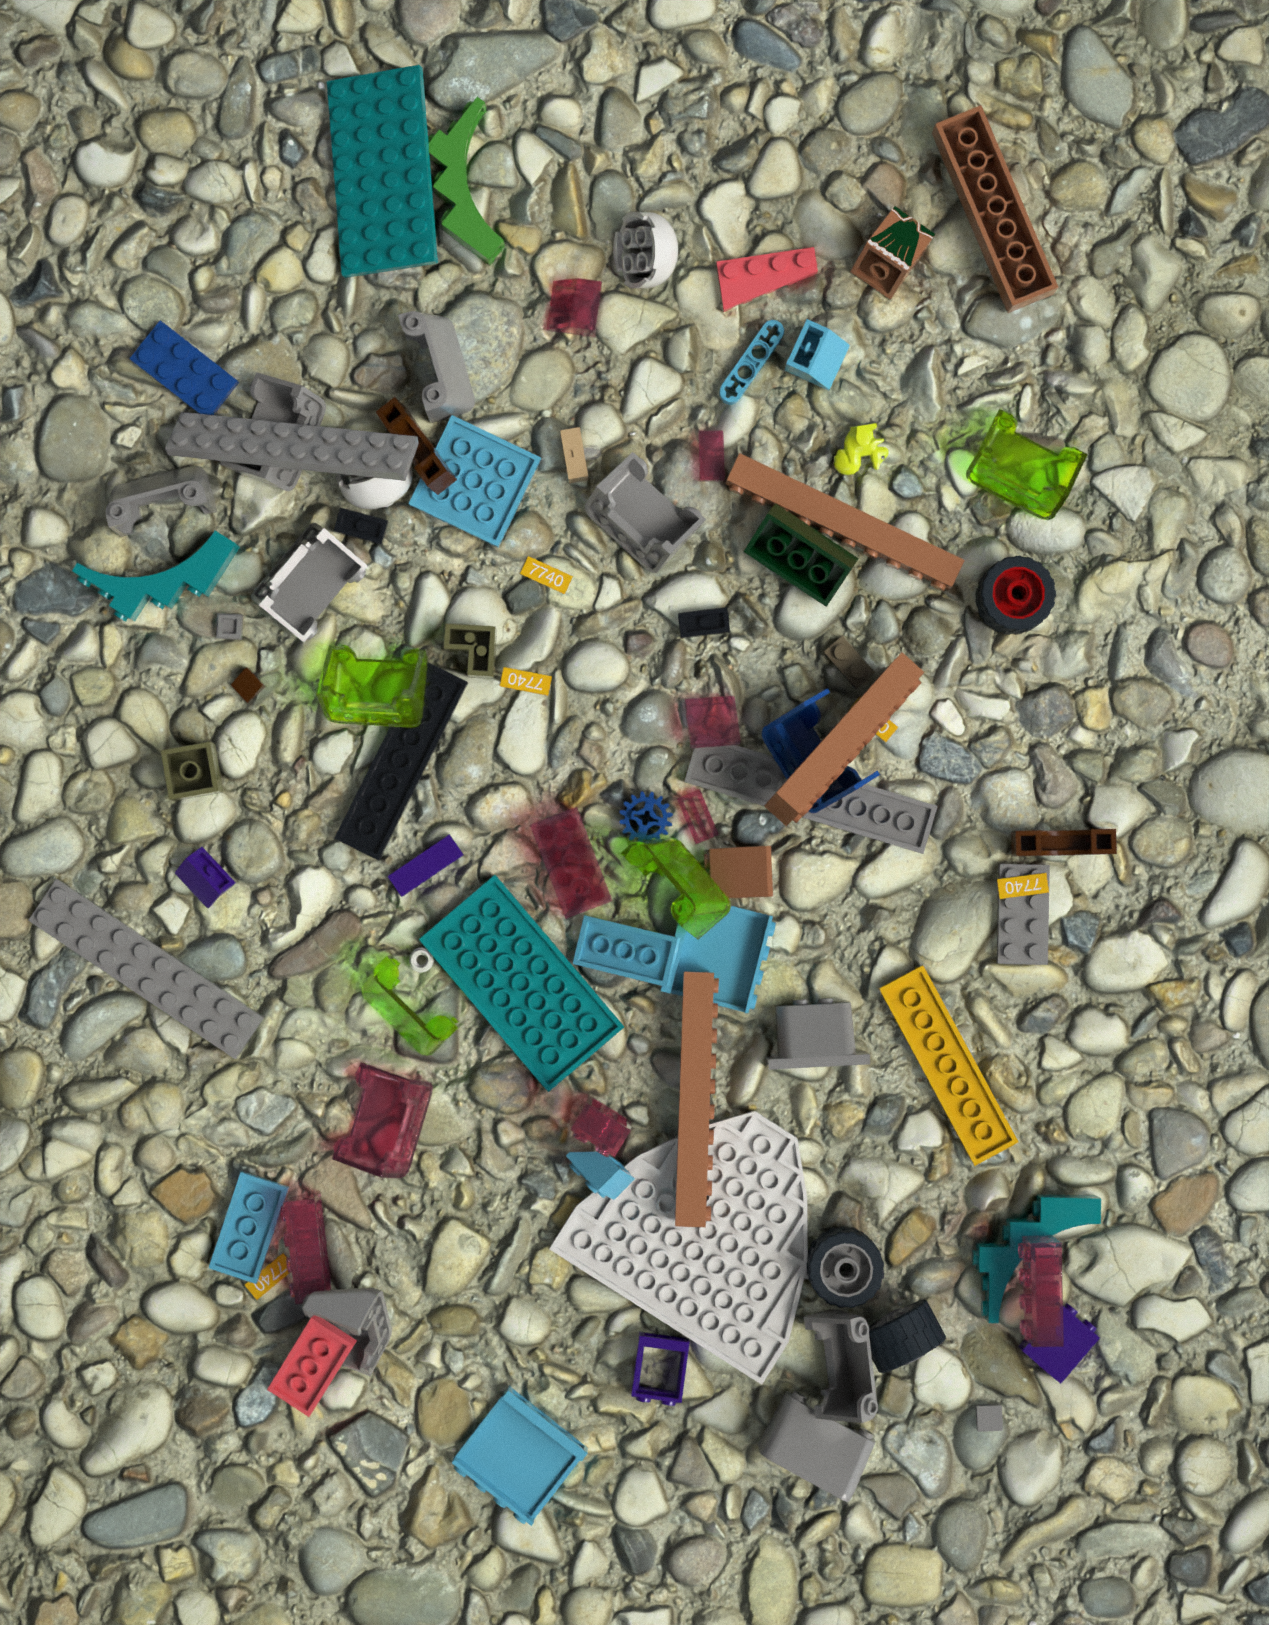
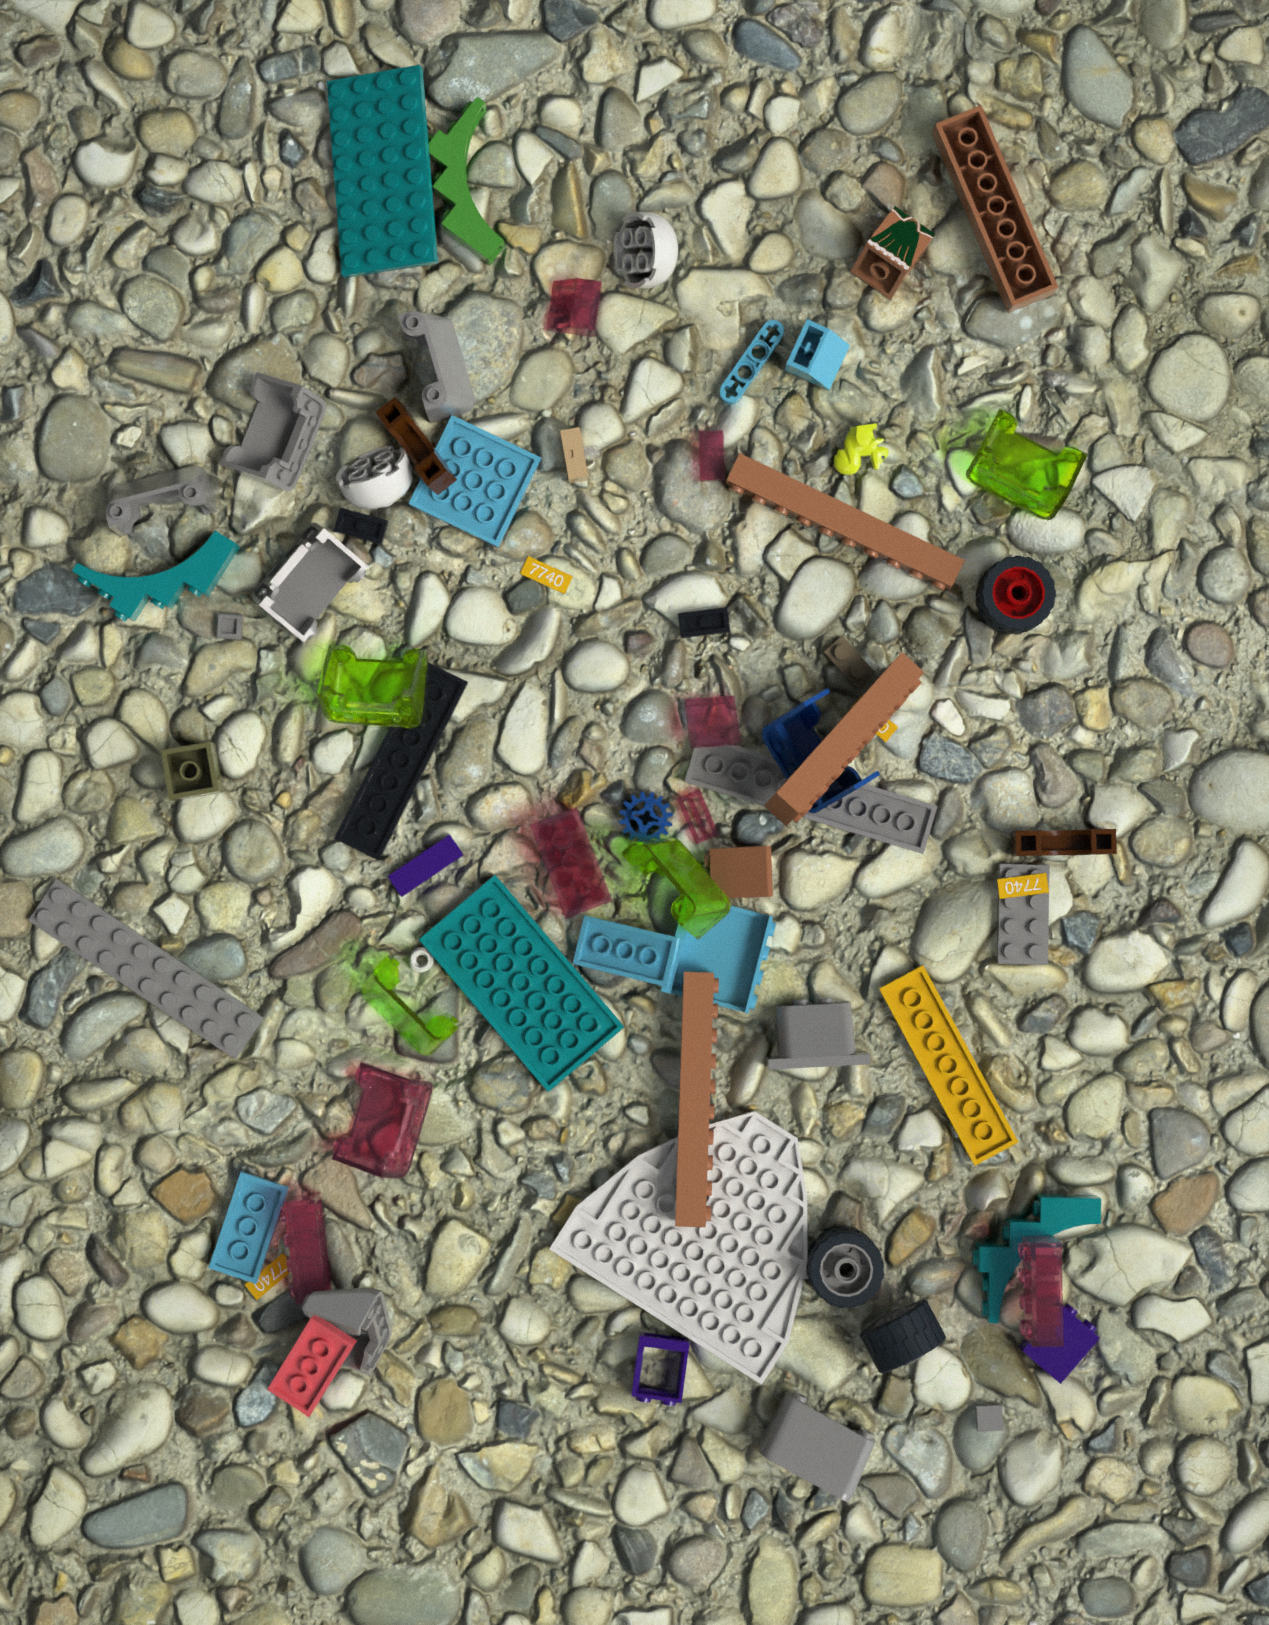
blue plate [129,320,239,415] -> none
light grey plate [165,412,419,481] -> none
dark purple panel [175,847,236,908] -> none
reddish brown slope [231,667,266,703] -> none
olive brick [444,623,497,679] -> none
medium azure panel [452,1386,588,1526] -> none
yellow sticker [500,667,552,696] -> none
medium azure slope [566,1151,635,1200] -> none
clear pink brick [570,1095,631,1157] -> none
light grey windscreen [585,452,706,573] -> none
coral wing [716,247,818,312] -> none
dark green brick [743,503,859,607] -> none
light grey windscreen [804,1309,878,1423] -> none

